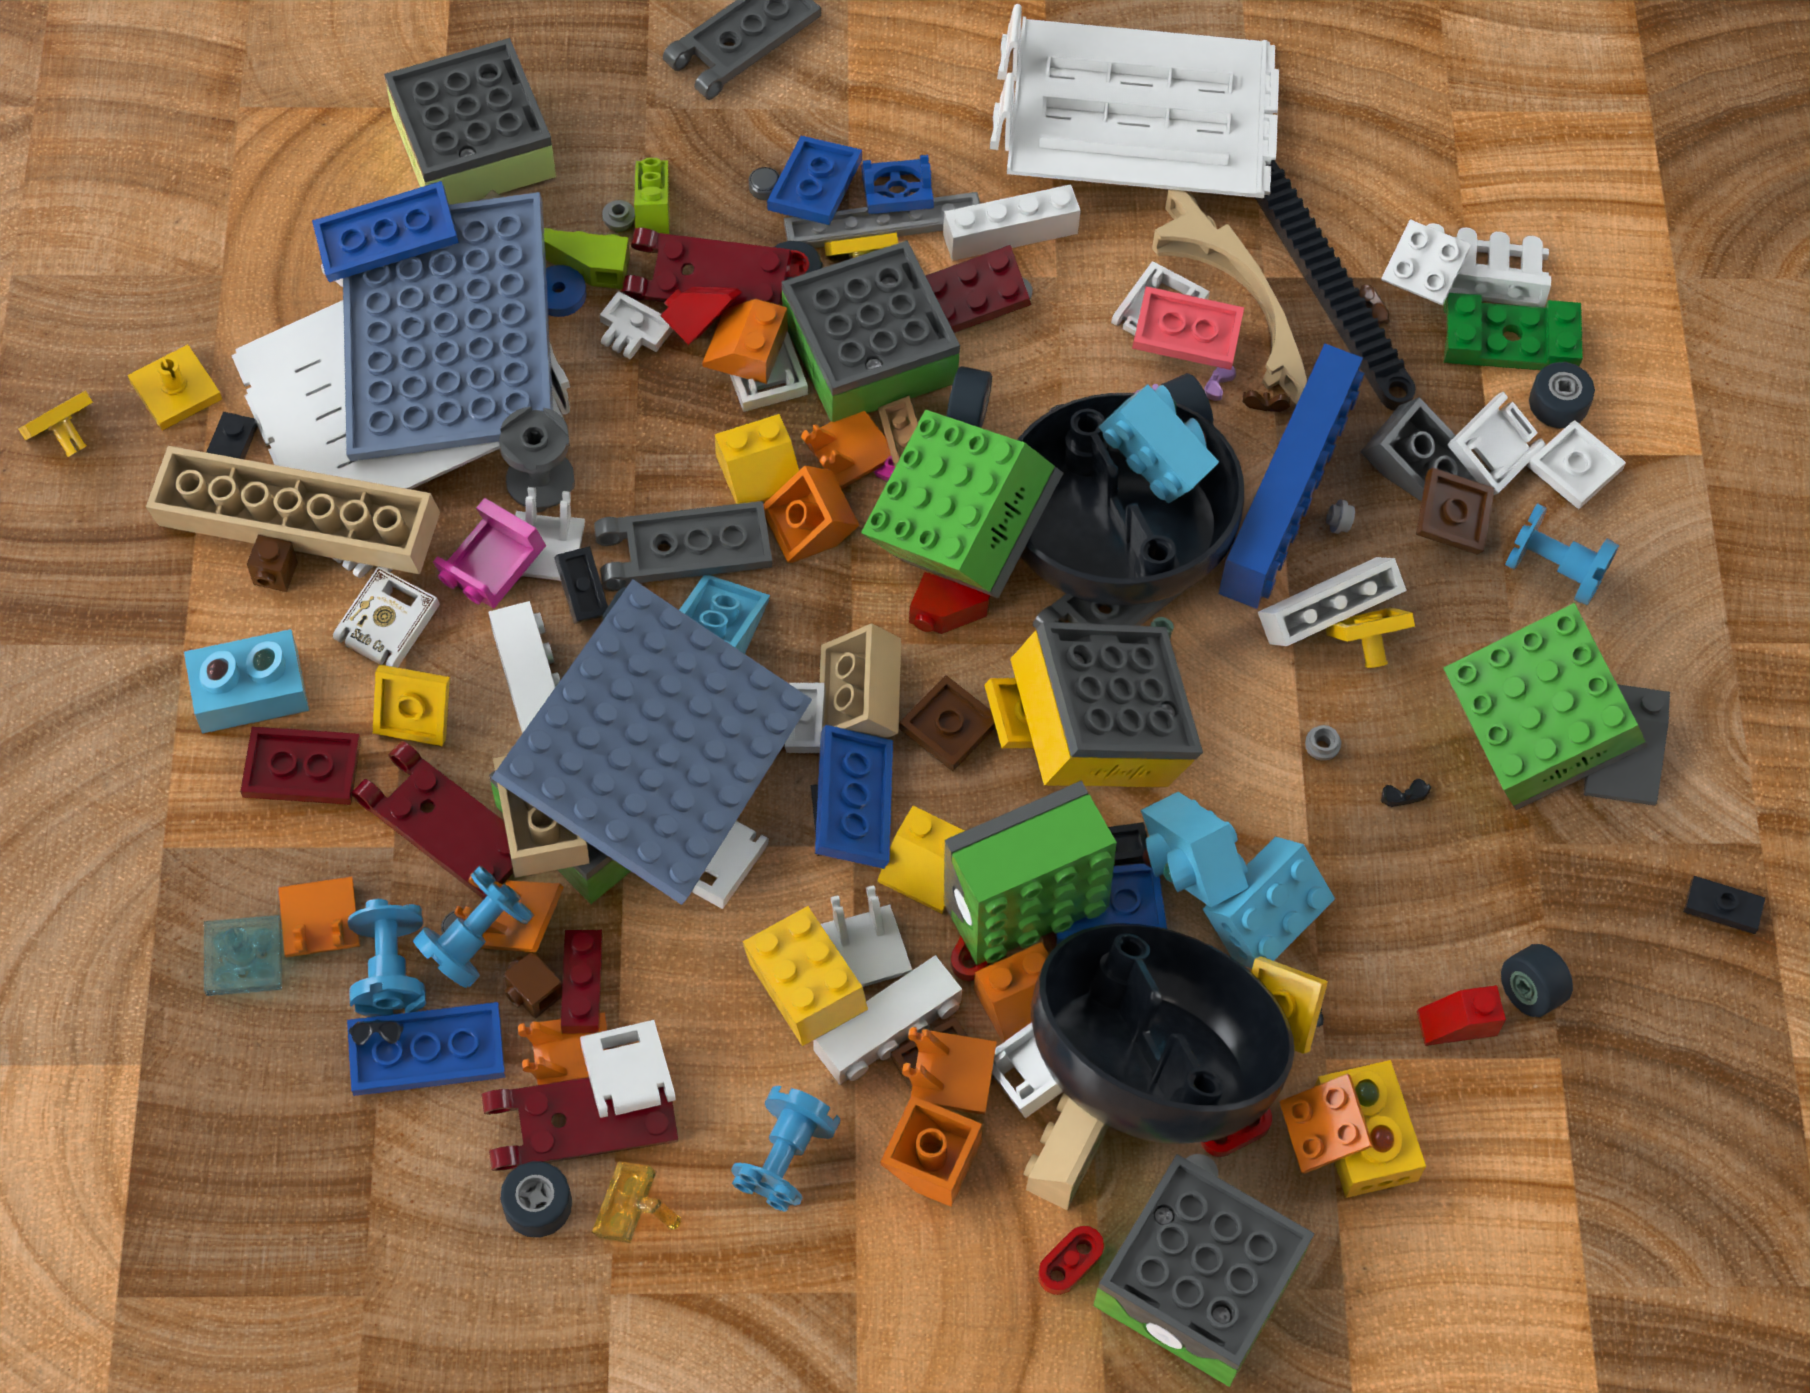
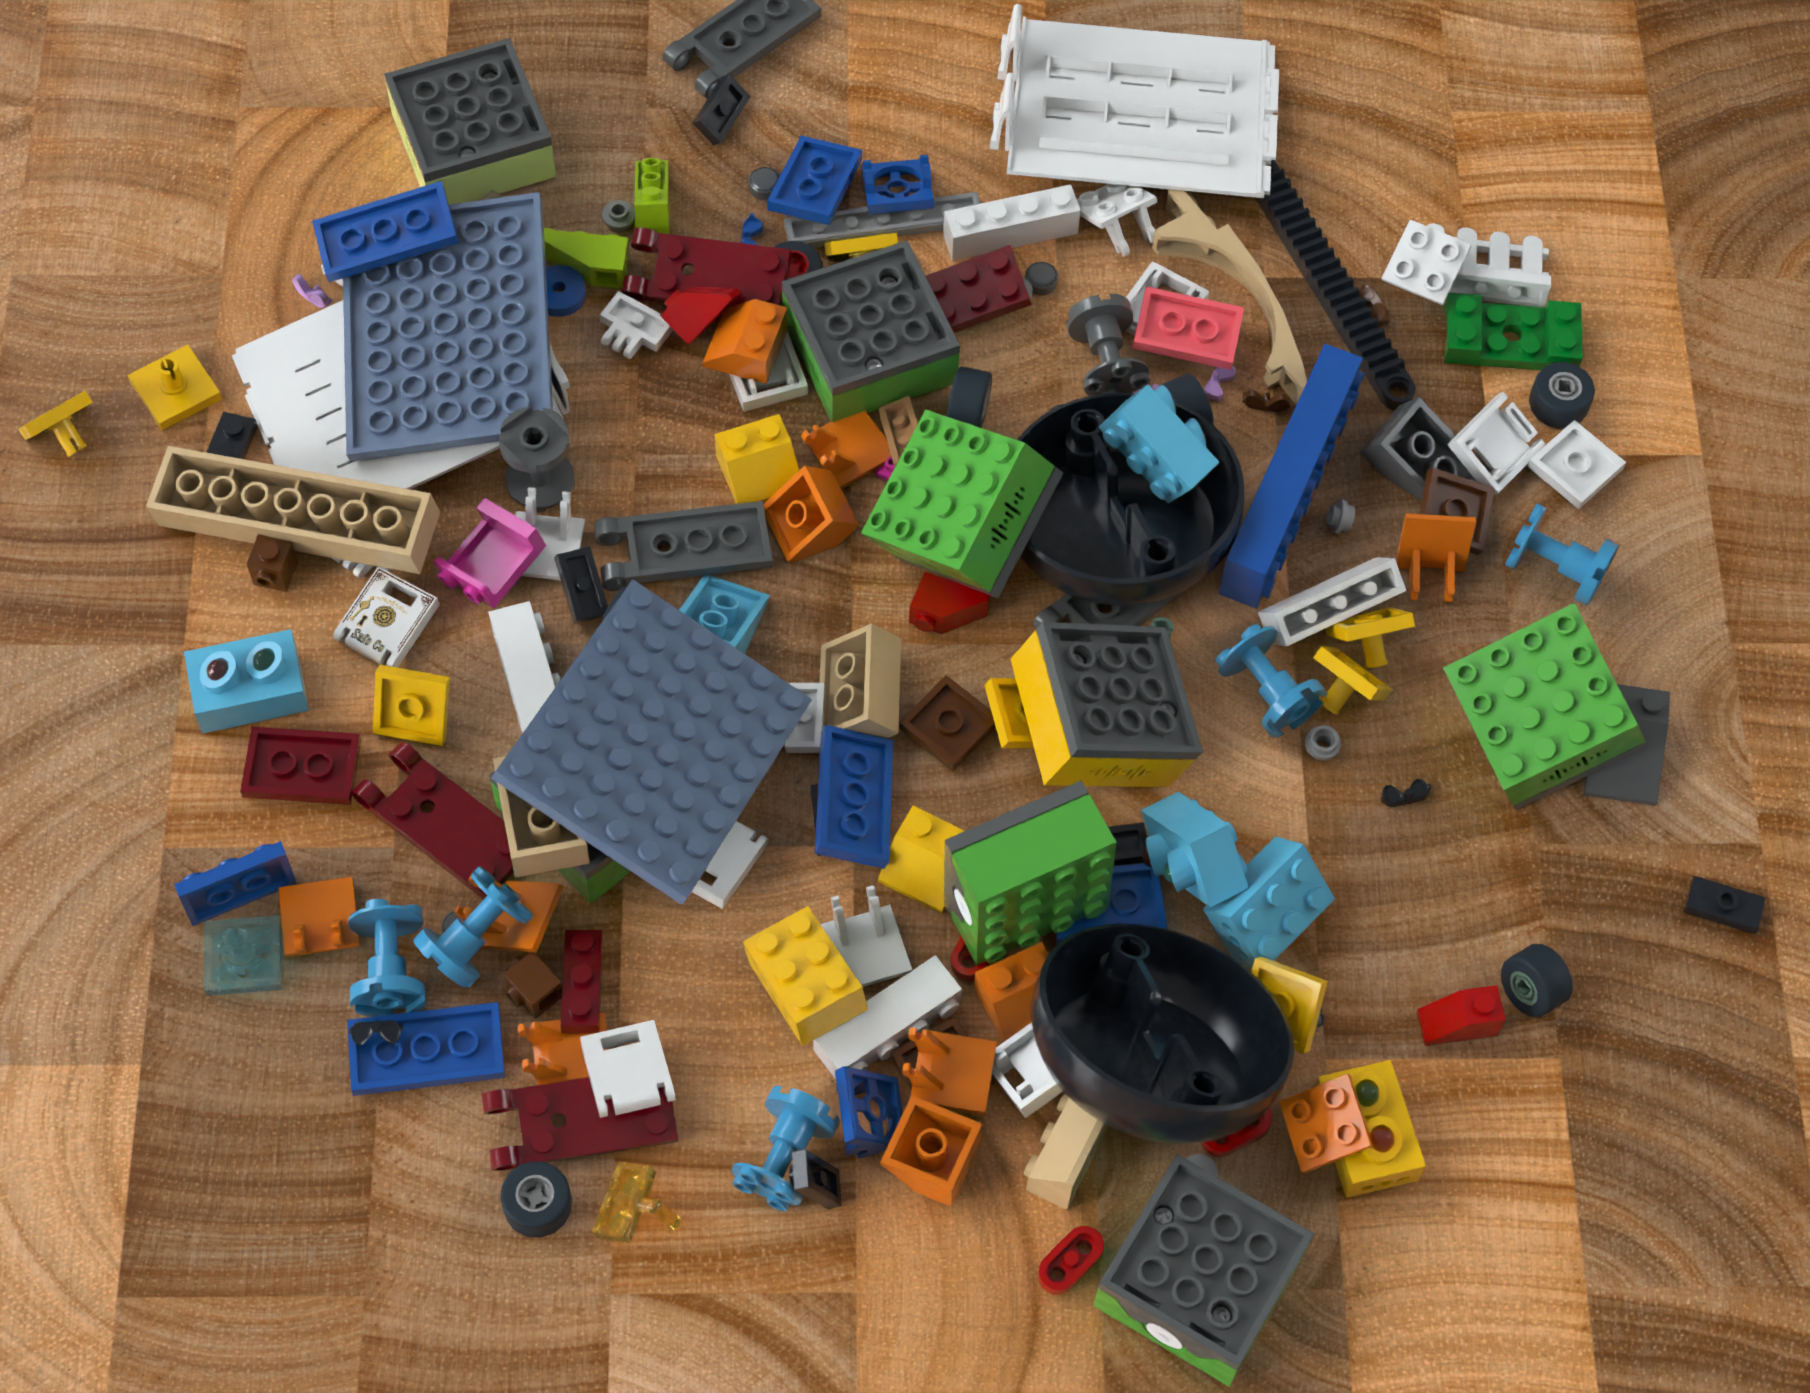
none -> blue plate [174,841,297,926]
none -> lavender piece [292,274,333,308]
none -> black plate [692,74,750,145]
none -> blue piece [740,213,763,245]
none -> black plate [789,1149,842,1209]
none -> blue piece [835,1066,903,1158]
none -> dark grey piece [1025,262,1058,295]
none -> dark grey piece [1066,294,1150,396]
none -> white plate [1077,184,1157,257]
none -> dark azure piece [1215,624,1328,738]
none -> yellow tile [1313,646,1393,715]
none -> orange plate [1396,513,1476,603]

